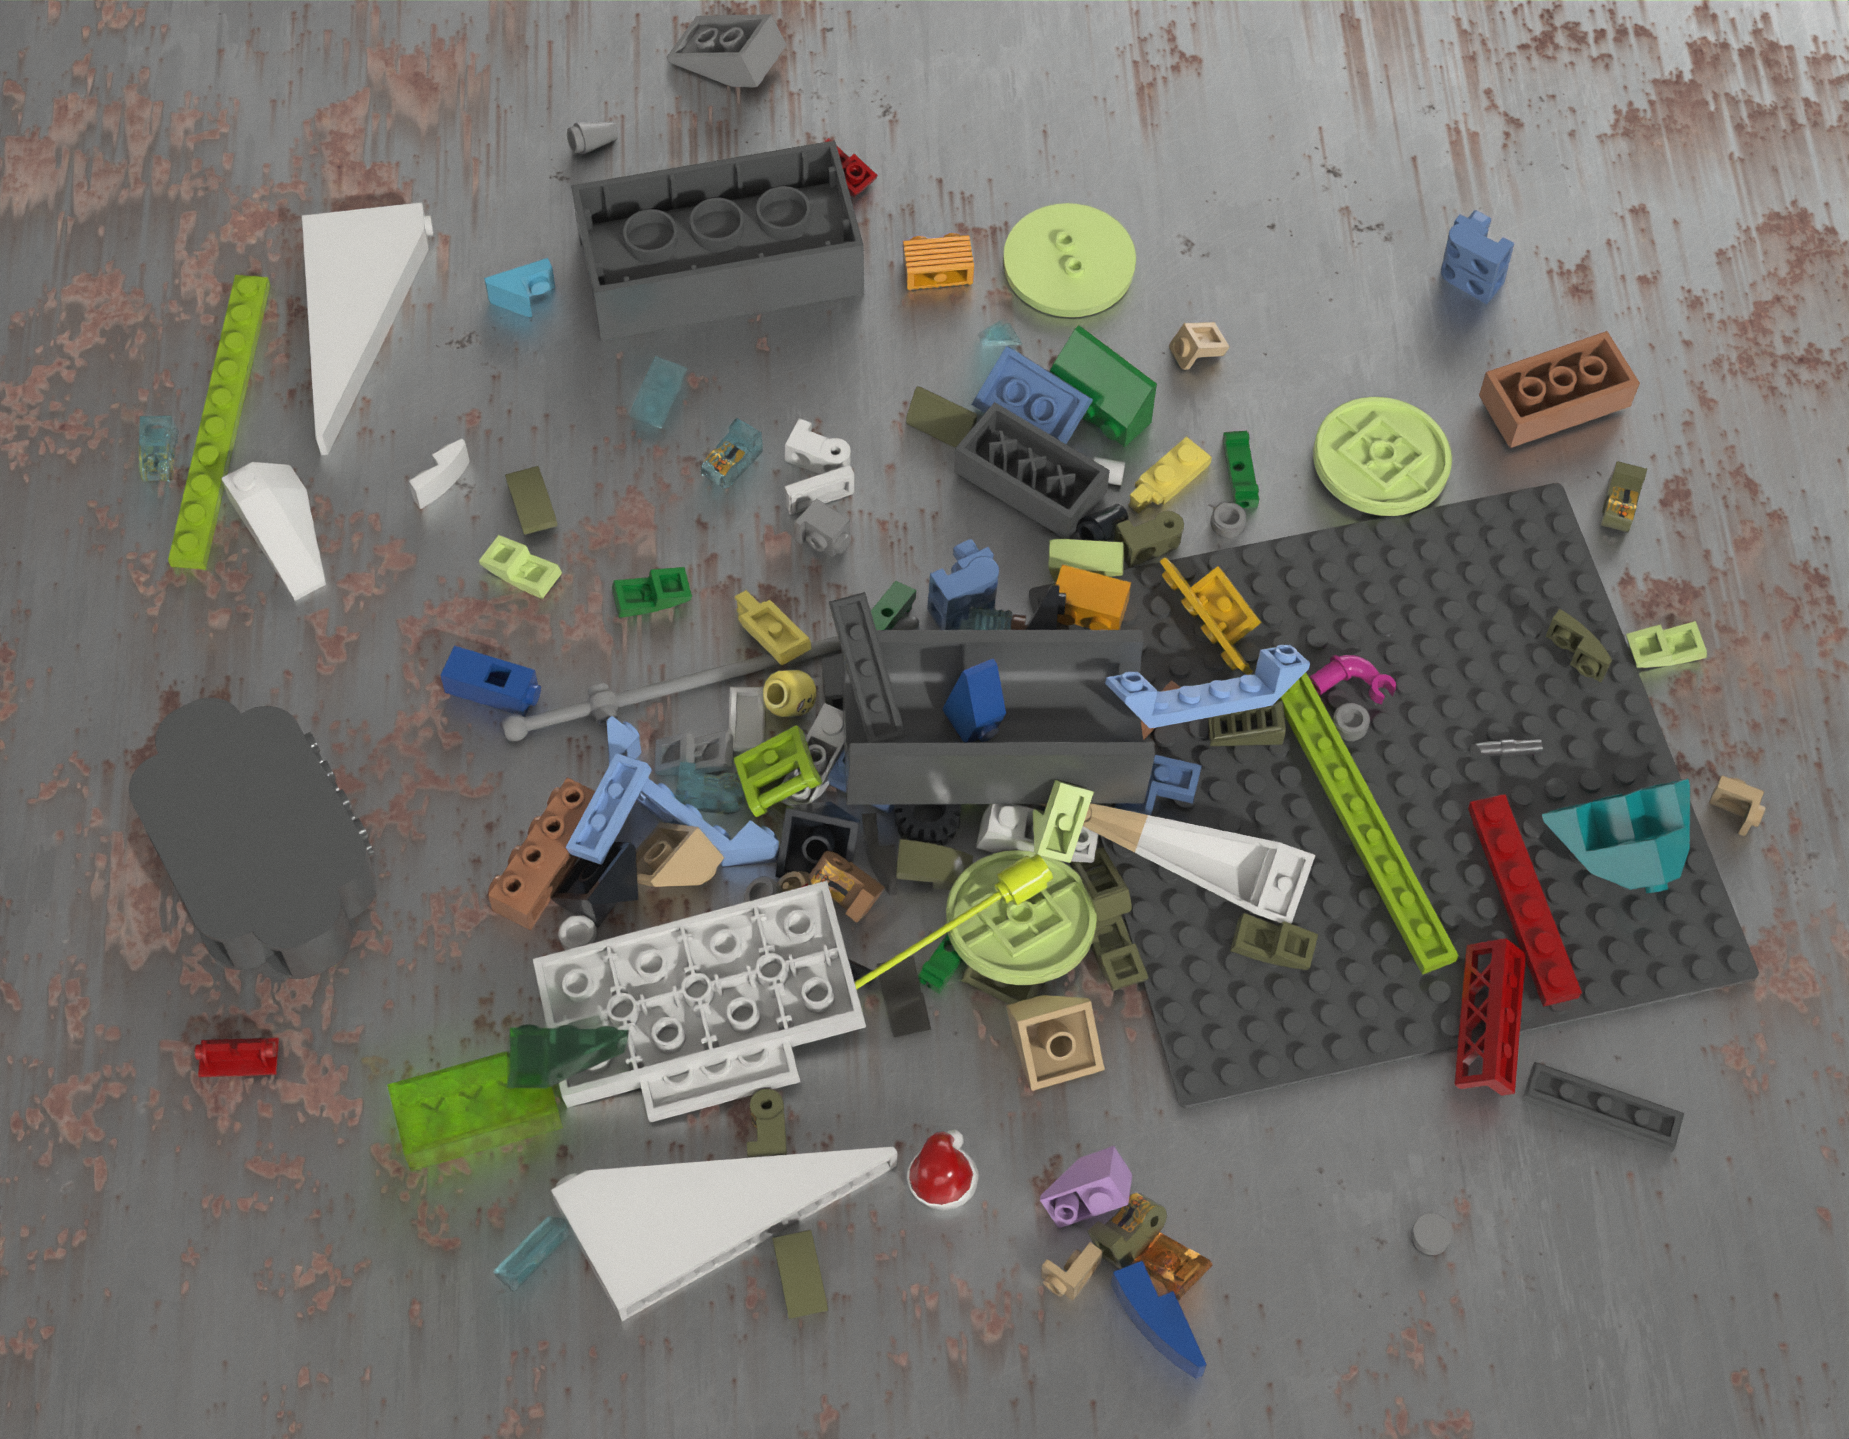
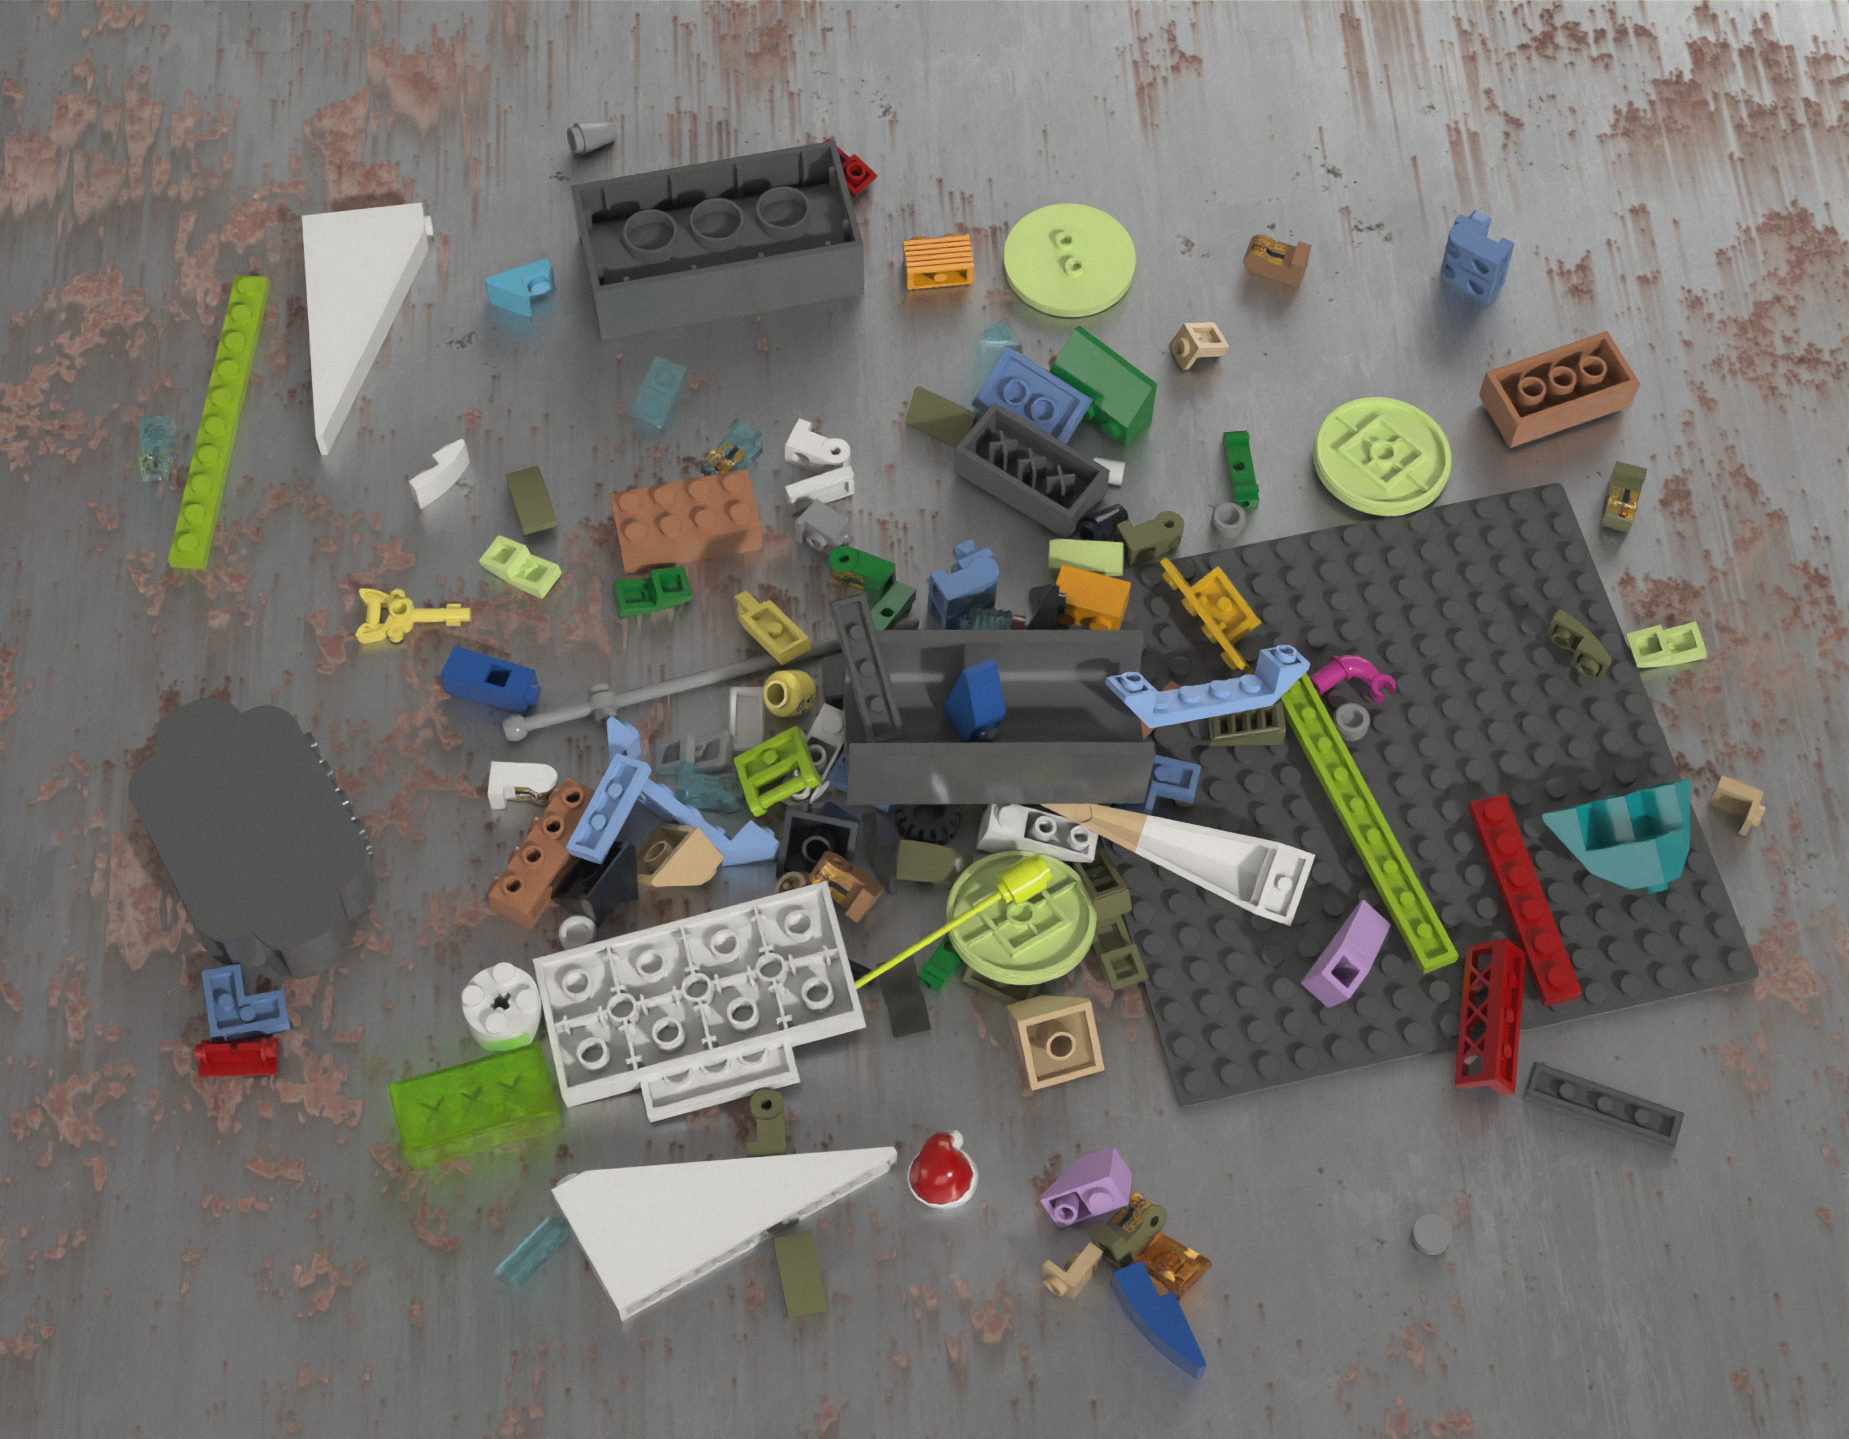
white wedge [221,462,326,601] -> none
clear green slope [507,1024,629,1088] -> none
light grey slope [666,14,787,88] -> none
light grey tile [744,876,783,902] -> none
yellowish green slope [1033,780,1094,863] -> none
light yellow hinge [1128,436,1212,514] -> none
olive slope [1230,913,1318,970] -> none
flat silver piece [1470,739,1543,757] -> none
none -> medium blue plate [201,964,290,1044]
none -> light yellow piece [356,588,471,644]
none -> white brick [462,962,544,1053]
none -> white leg [488,761,560,810]
none -> nougat brick [609,469,763,575]
none -> green leg [828,546,896,605]
none -> medium nougat leg [1243,235,1312,288]
none -> lavender slope [1301,900,1391,1008]

